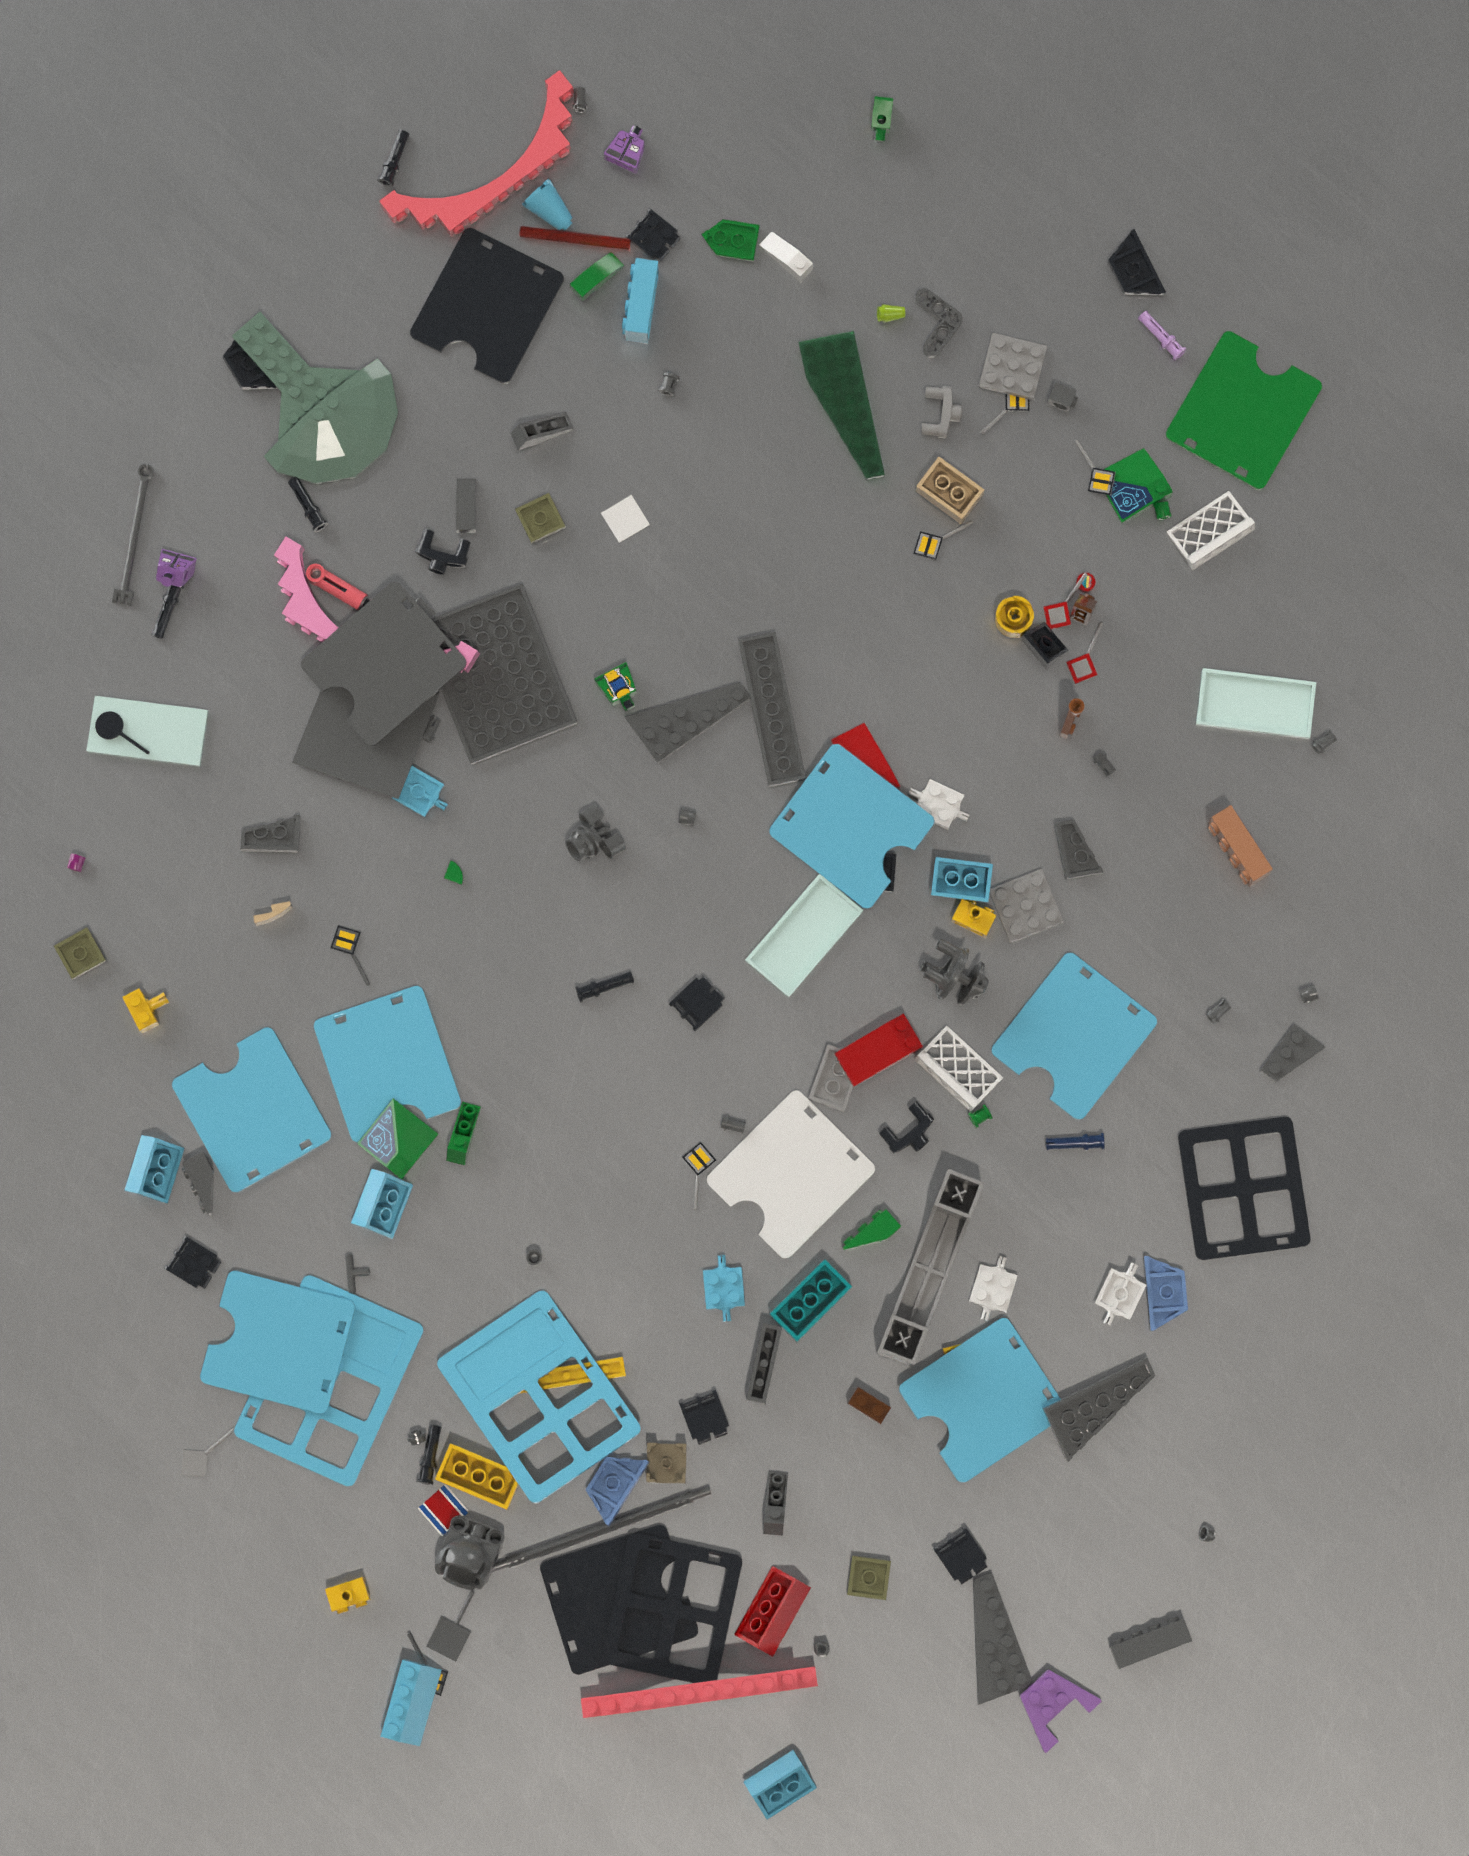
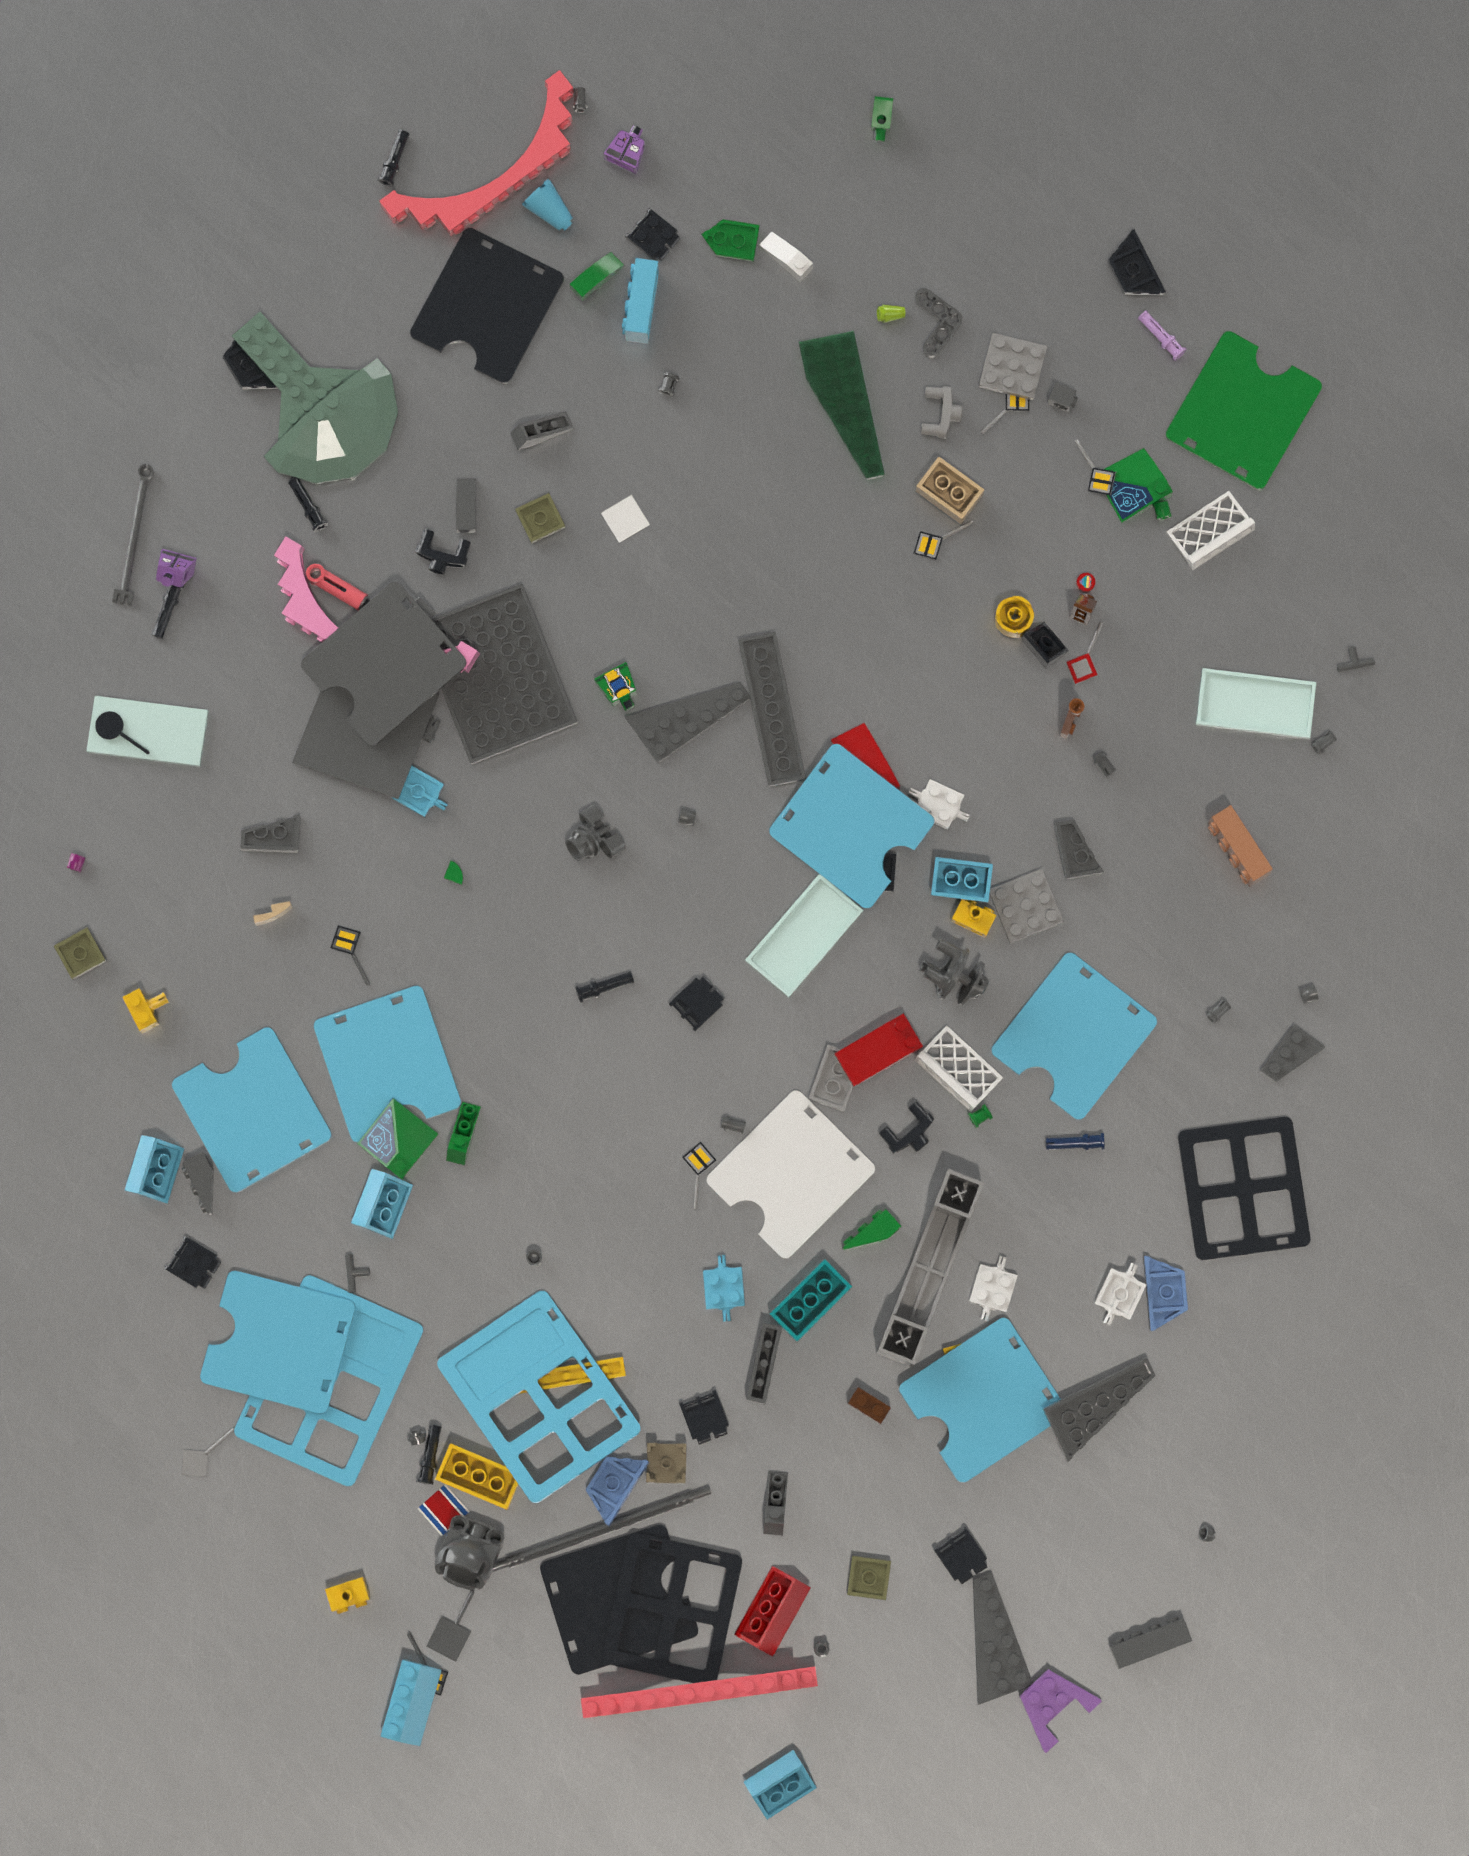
clear red axle [519,226,631,250] -> none
piece [1044,573,1087,629] -> none
none -> dark grey piece [1337,646,1375,672]

